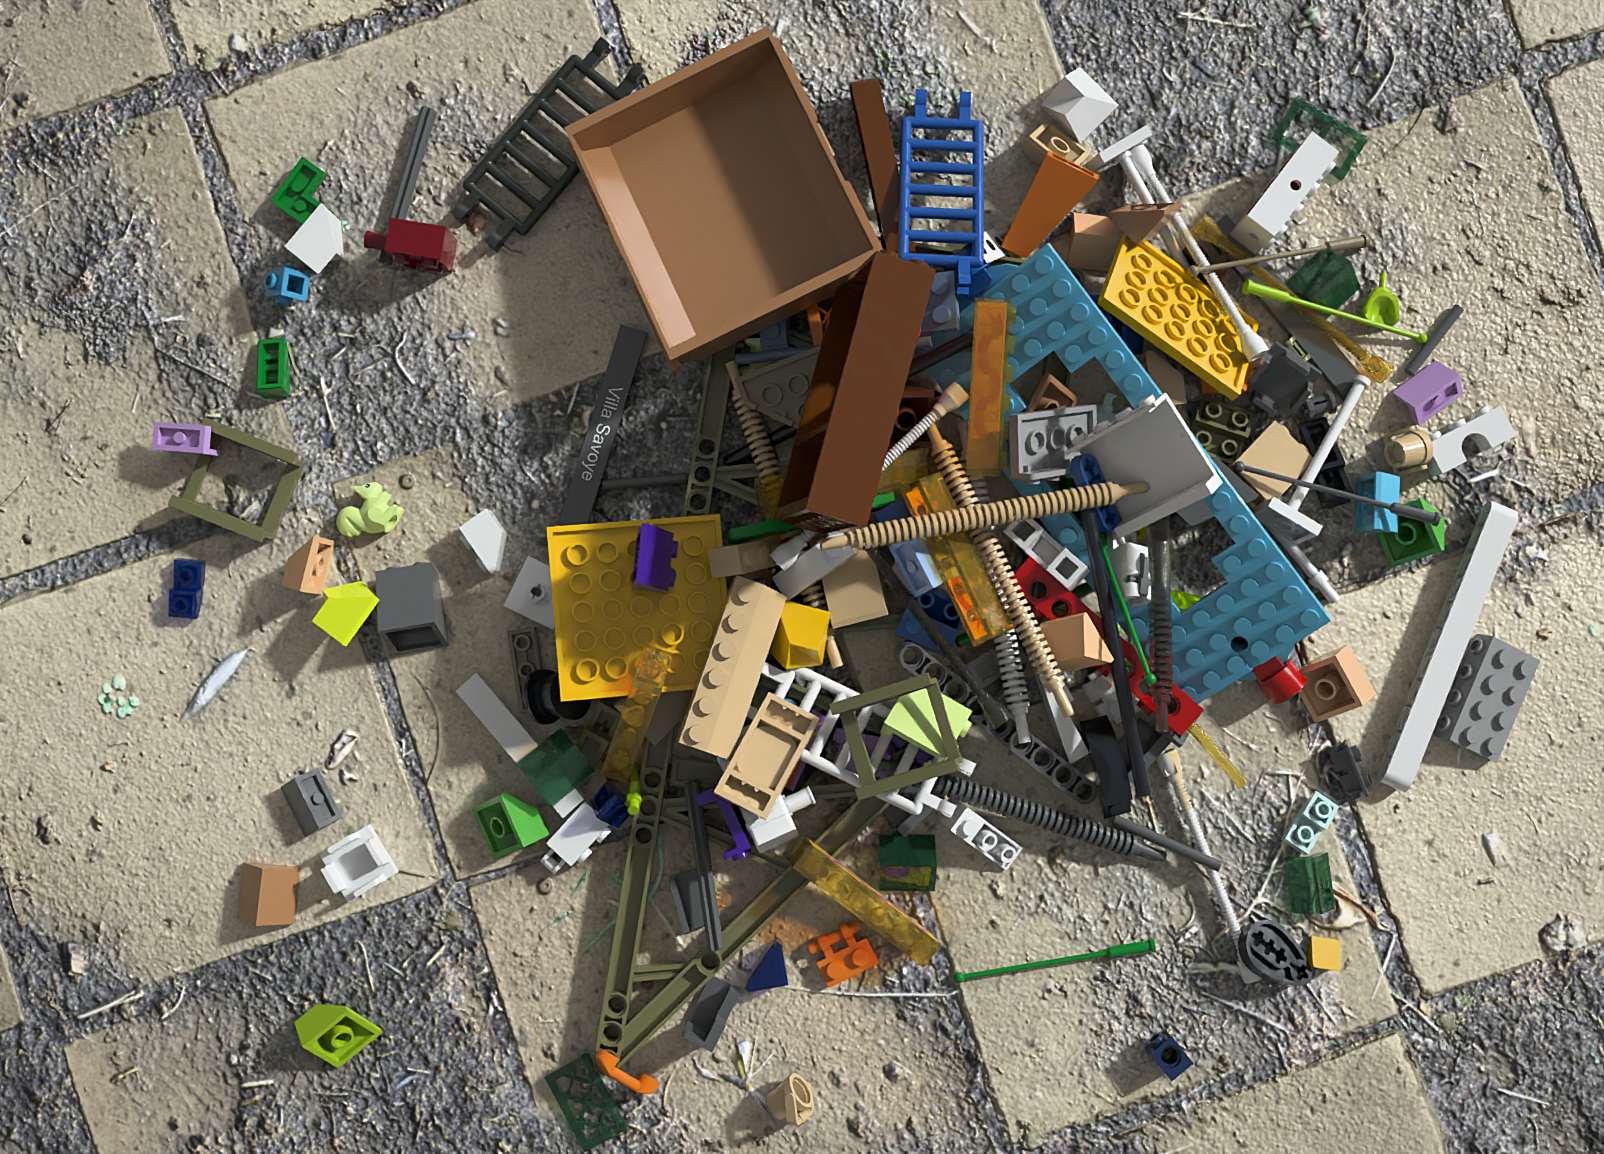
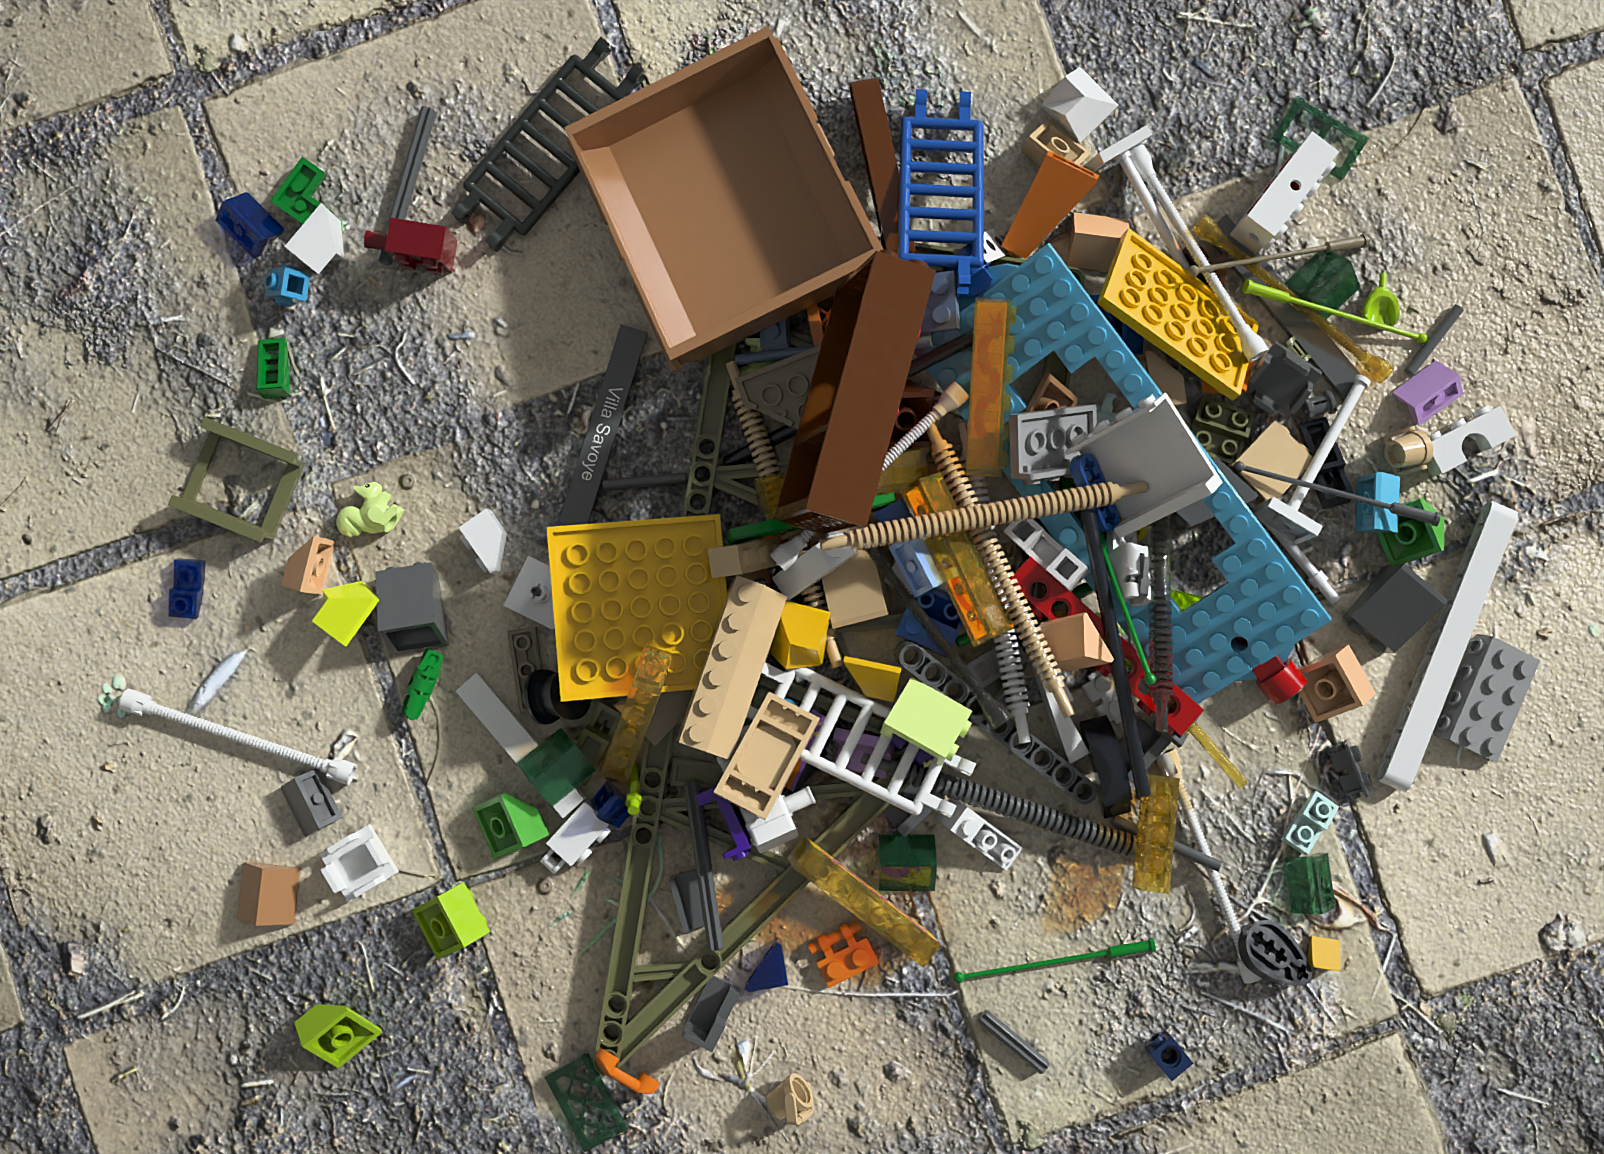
lavender panel [152,422,220,456] -> none
dark purple slope [631,523,678,593] -> none
olive piece [829,673,963,800] -> none
medium nougat slope [1109,202,1182,246] -> none
none -> white hose [119,689,357,785]
none -> clear blue panel [215,192,284,259]
none -> green hinge [401,648,444,721]
none -> lime slope [411,882,490,960]
none -> yellow slope [843,656,901,702]
none -> dark grey axle [978,1010,1050,1074]
none -> clear yellow brick [1132,775,1180,894]
none -> dark grey slope [1343,564,1448,654]

